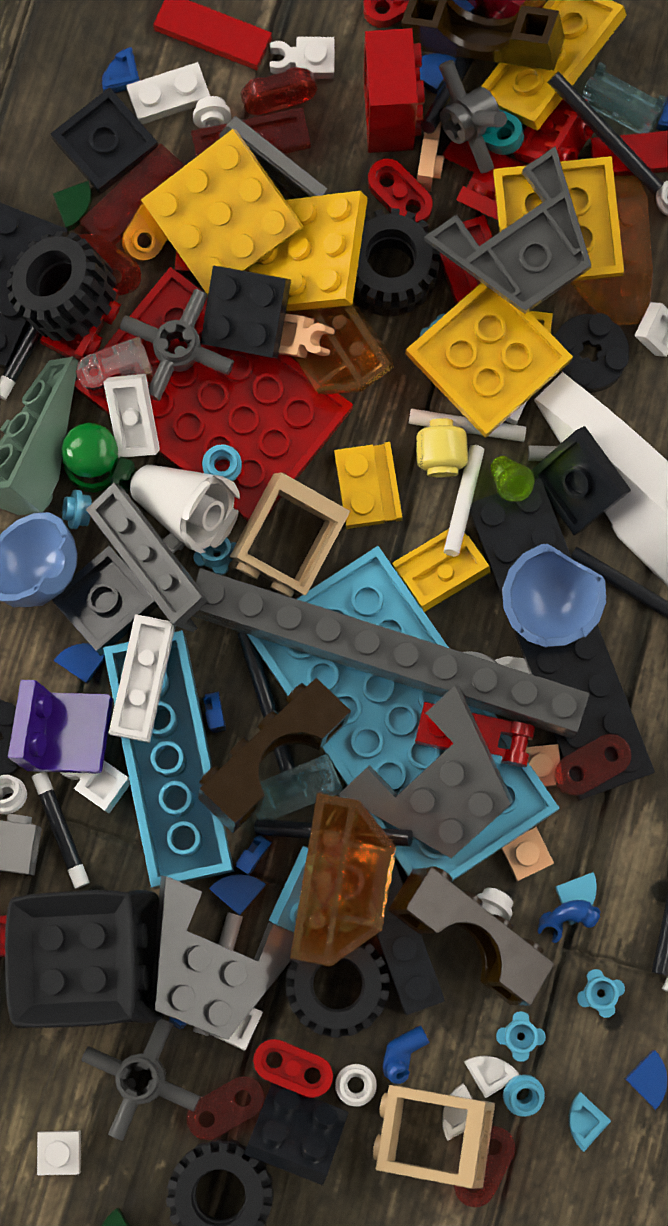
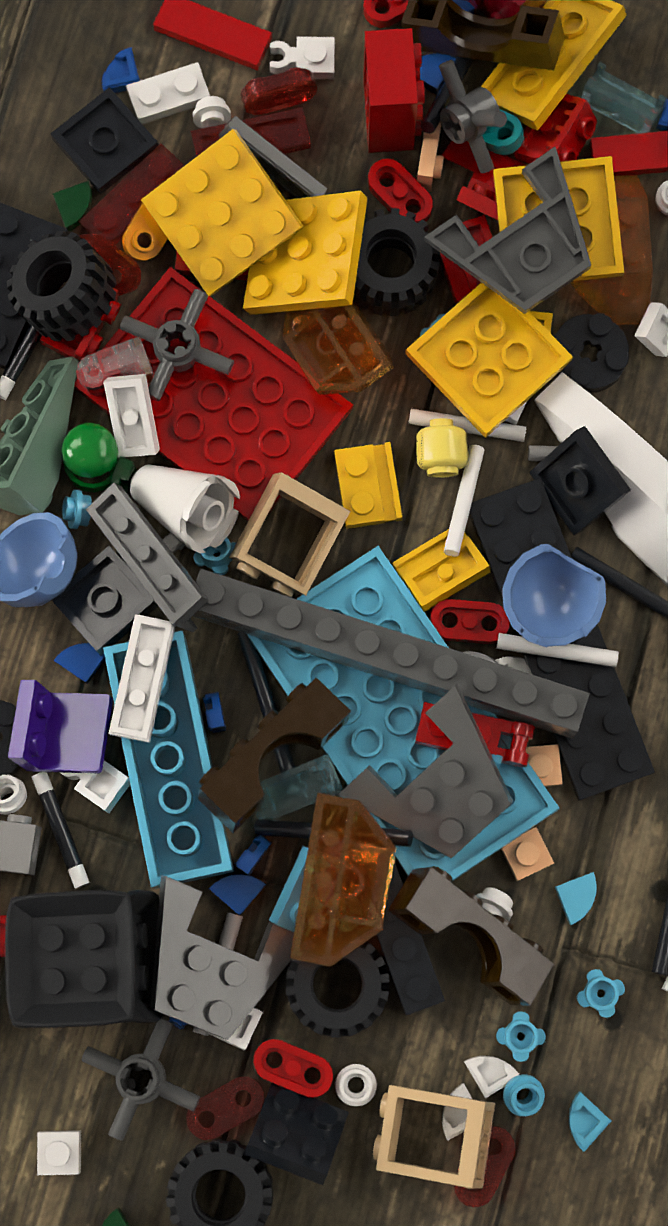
black plate [200,265,291,358] -> none
medium azure plate [202,445,242,482] -> none
light nougat plate [279,314,335,358] -> none
blue arm [382,1025,430,1084] -> none
clear neon green cone [490,456,534,501] -> none
blue arm [538,900,601,943] -> none
black bar [547,71,664,194] -> none
clear red plate [554,734,631,796] -> none
blue tile [624,1050,667,1110] -> none
none -> red plate [430,599,510,644]
none -> white bar [497,633,619,667]

